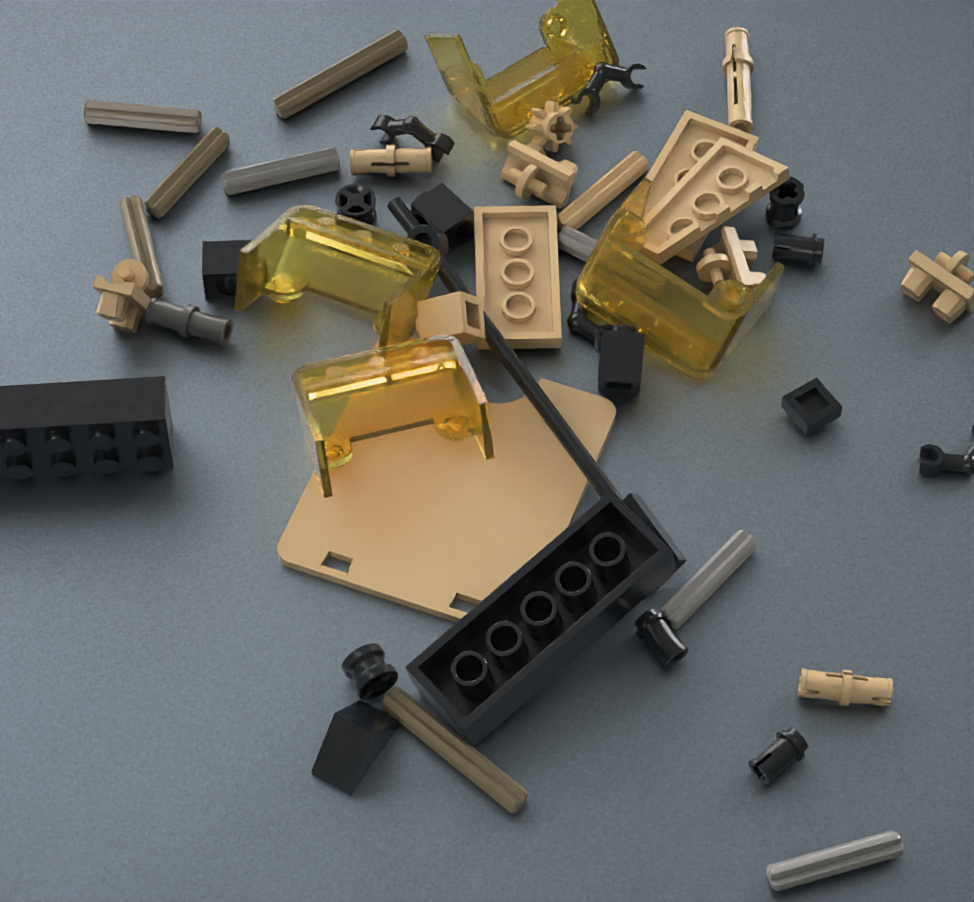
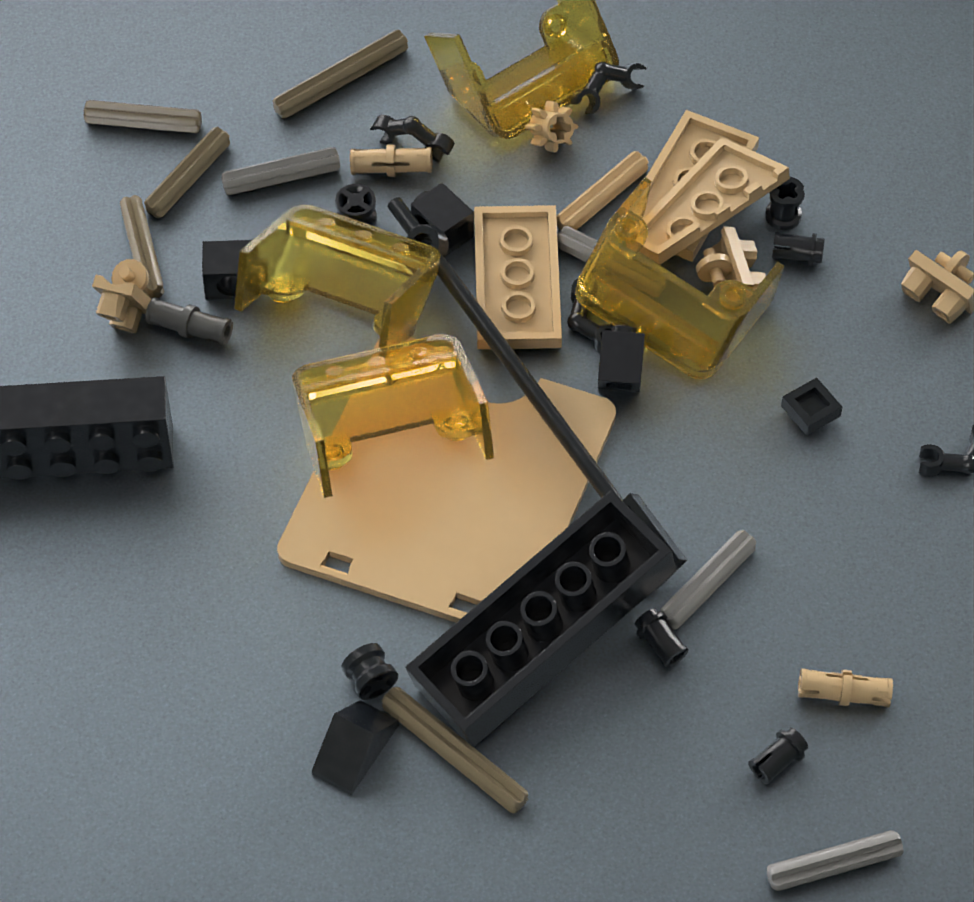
tan brick [416,291,486,350] -> none
tan hips [500,140,578,209] -> none
tan pin [722,27,754,133] -> none

